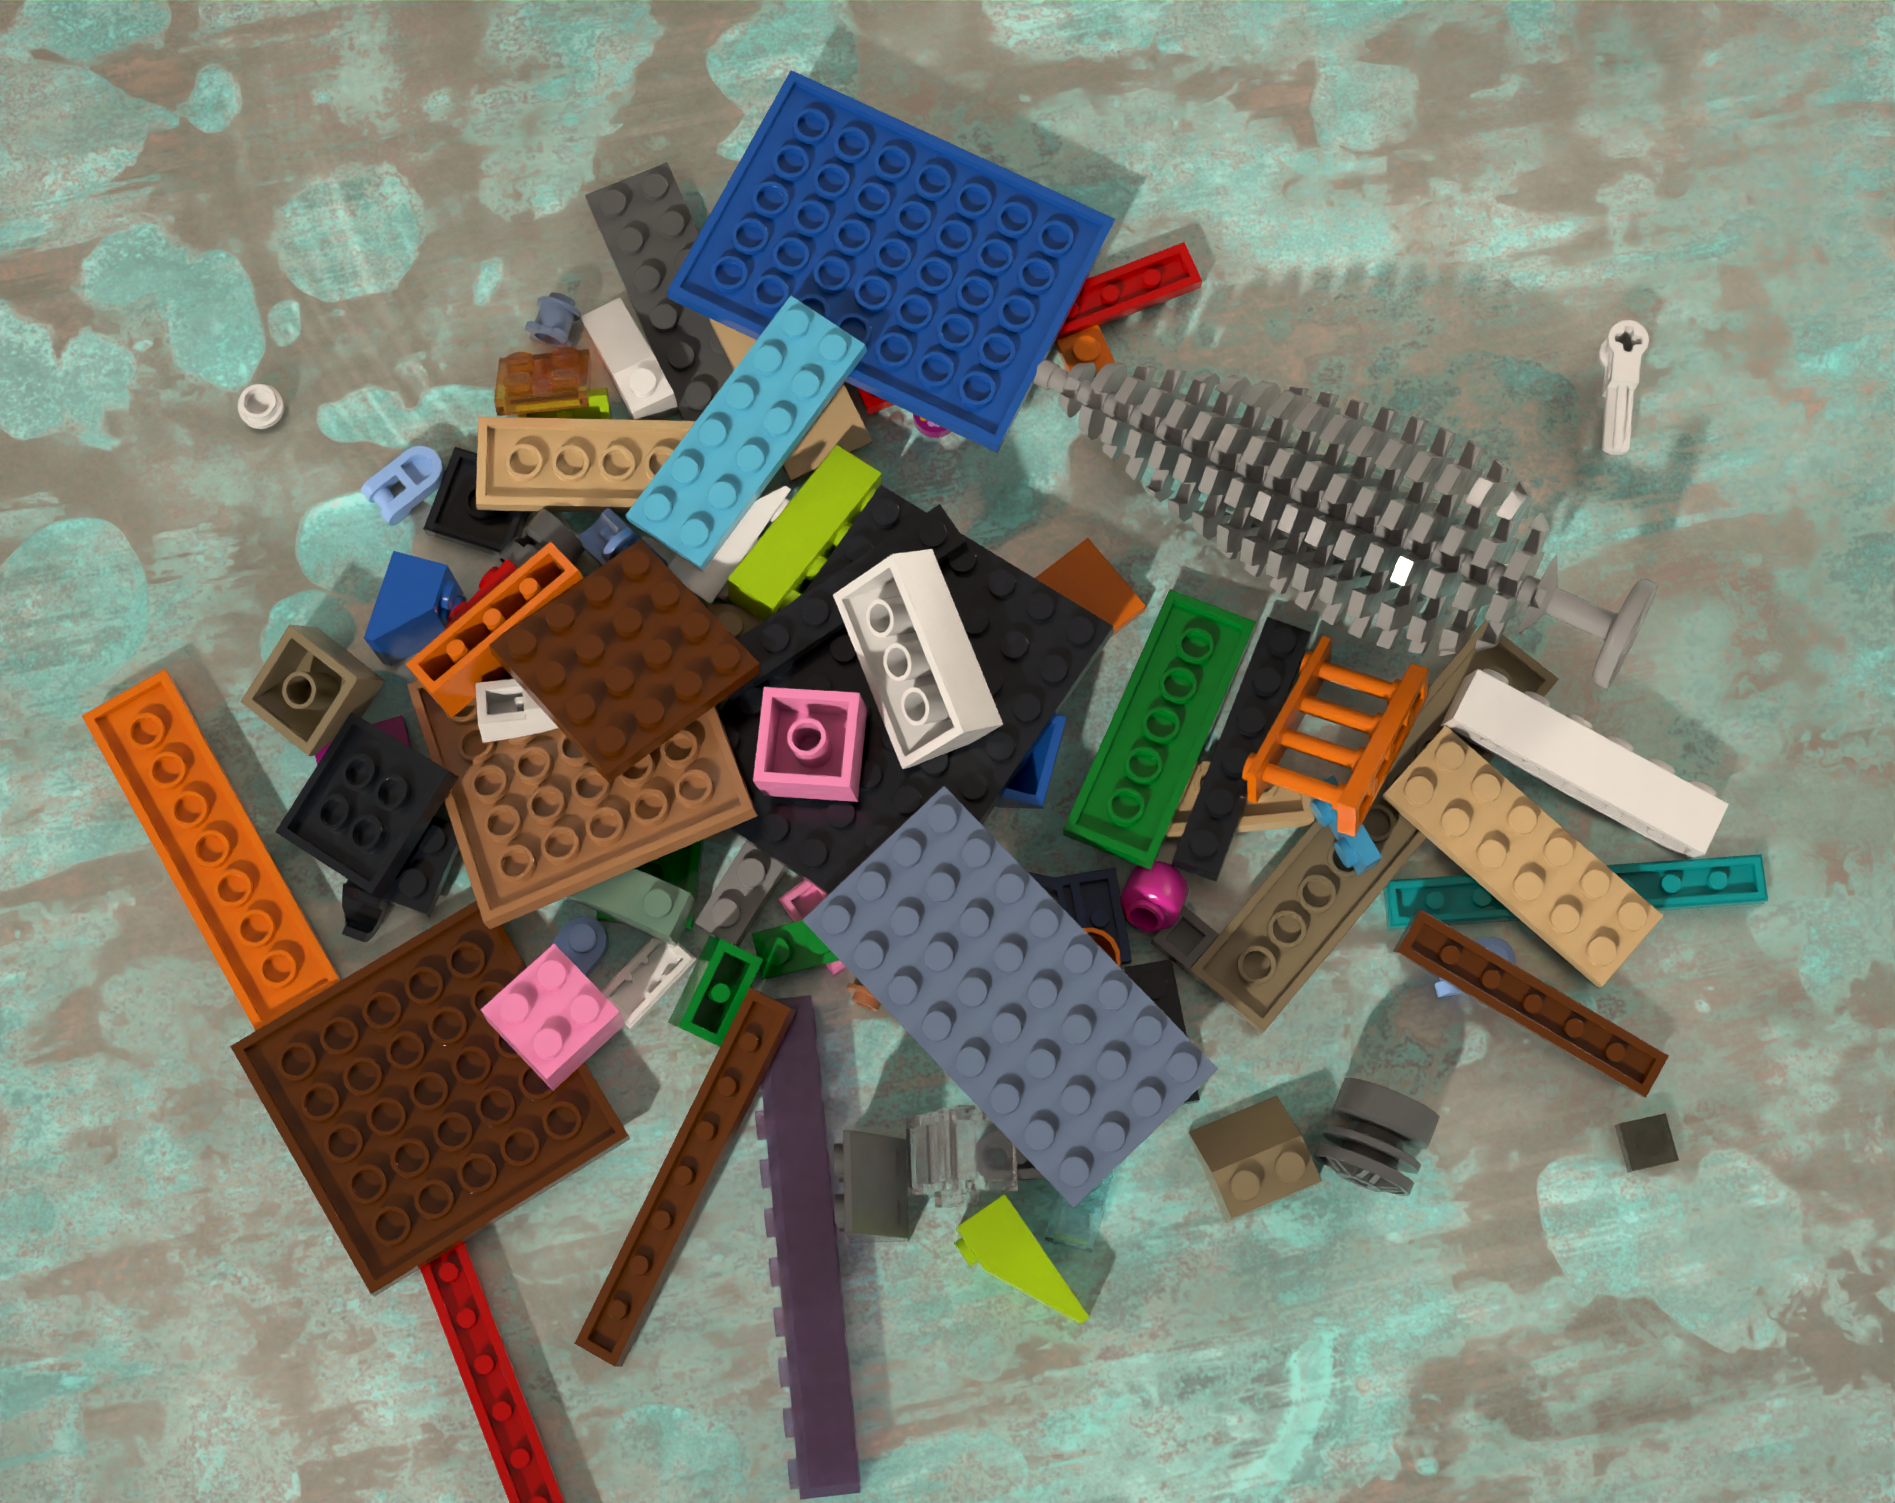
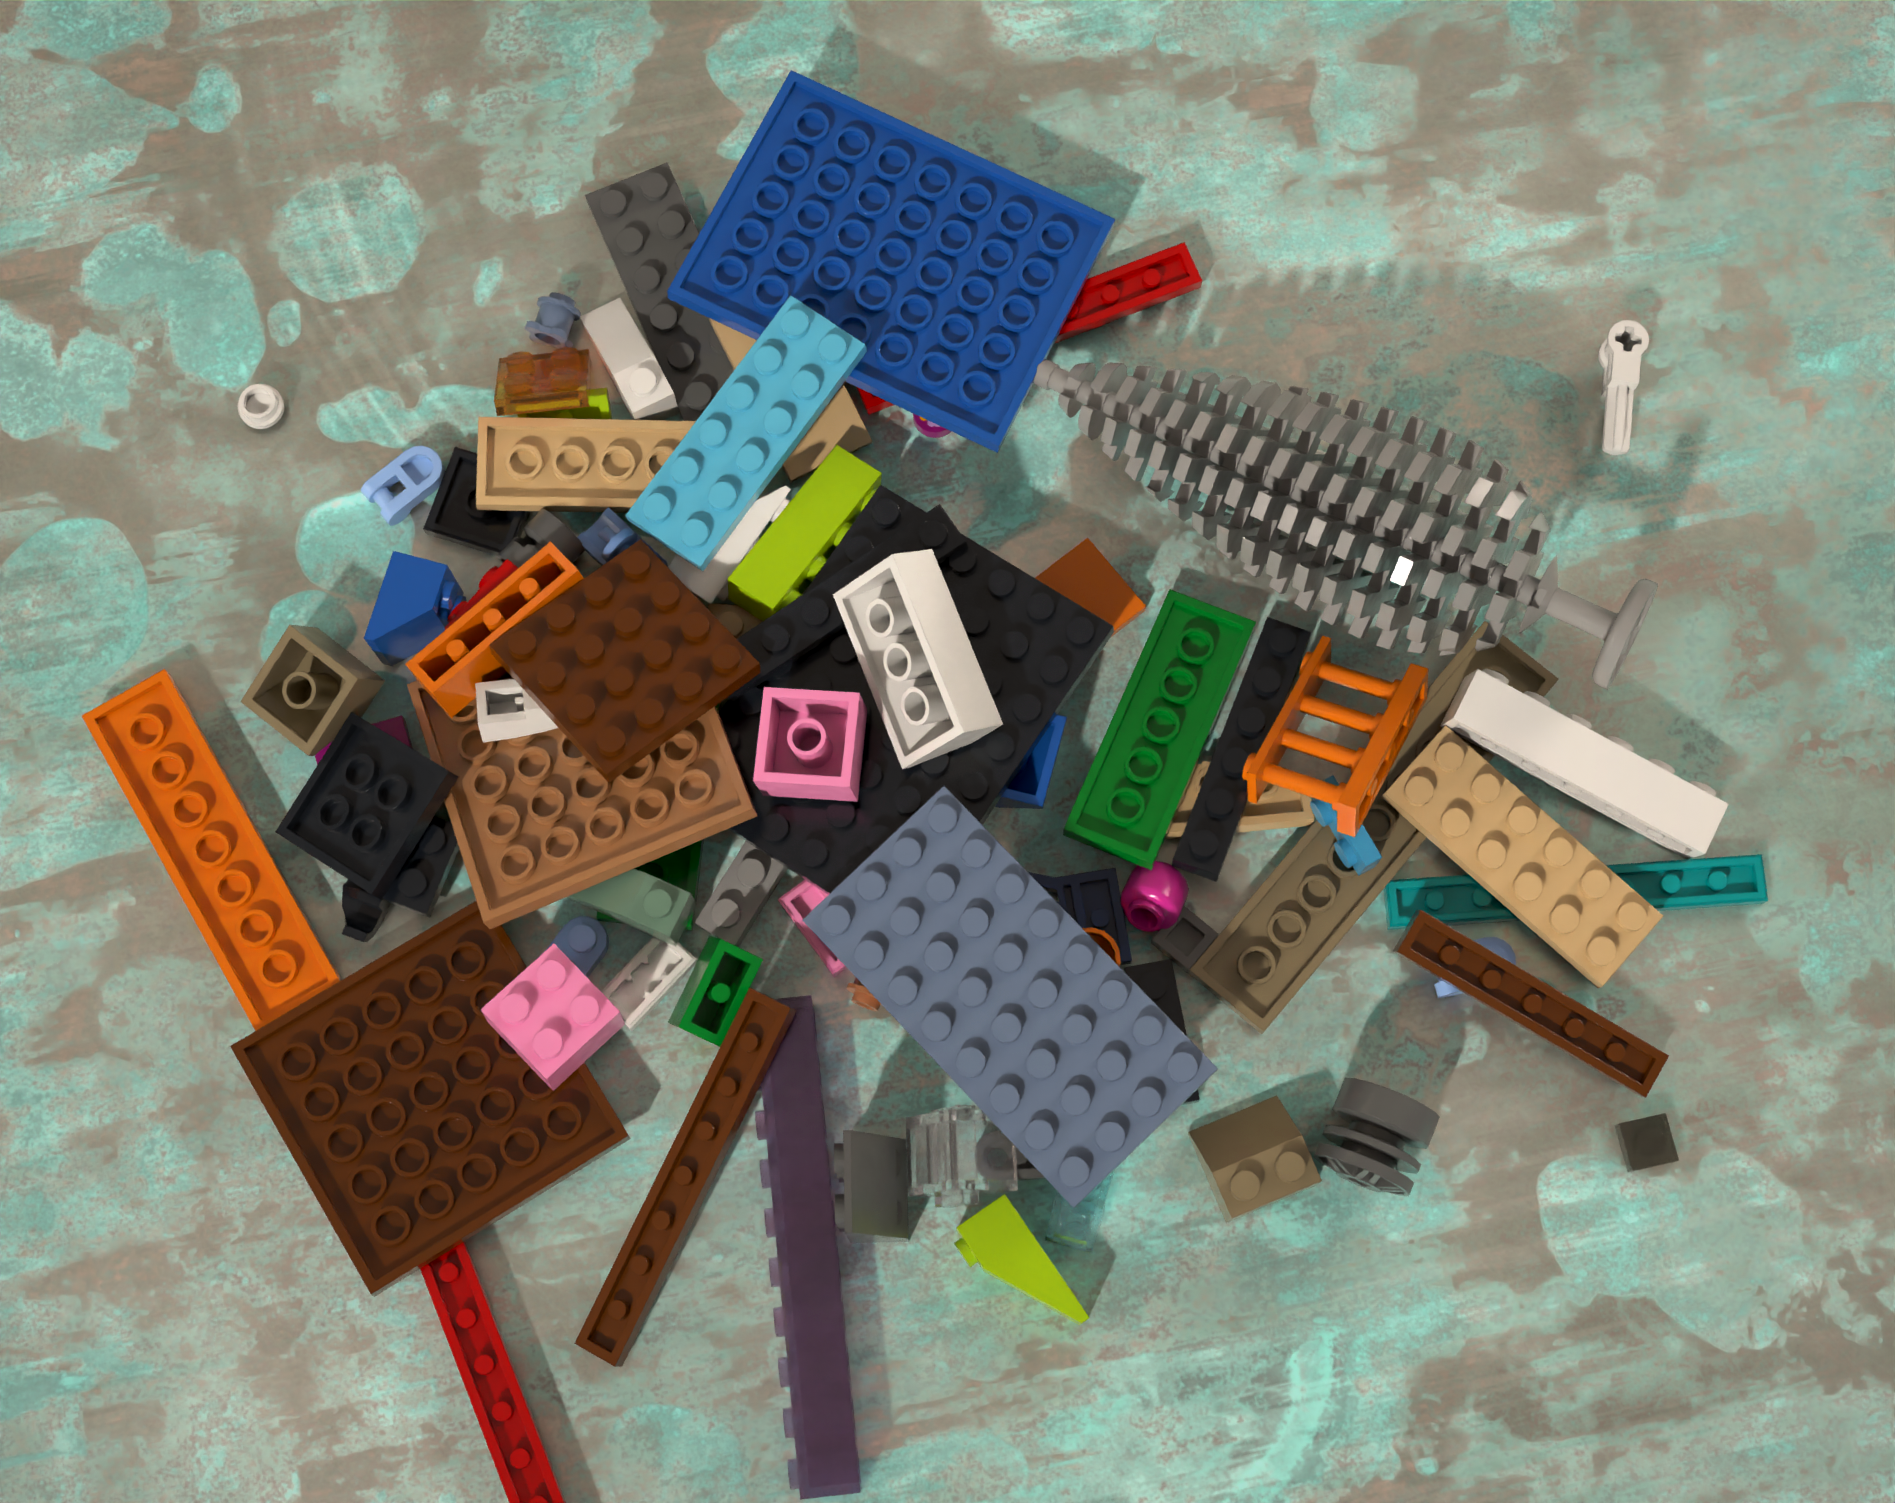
green plate [752,920,840,980] -> none
orange plate [1056,325,1115,378] -> none

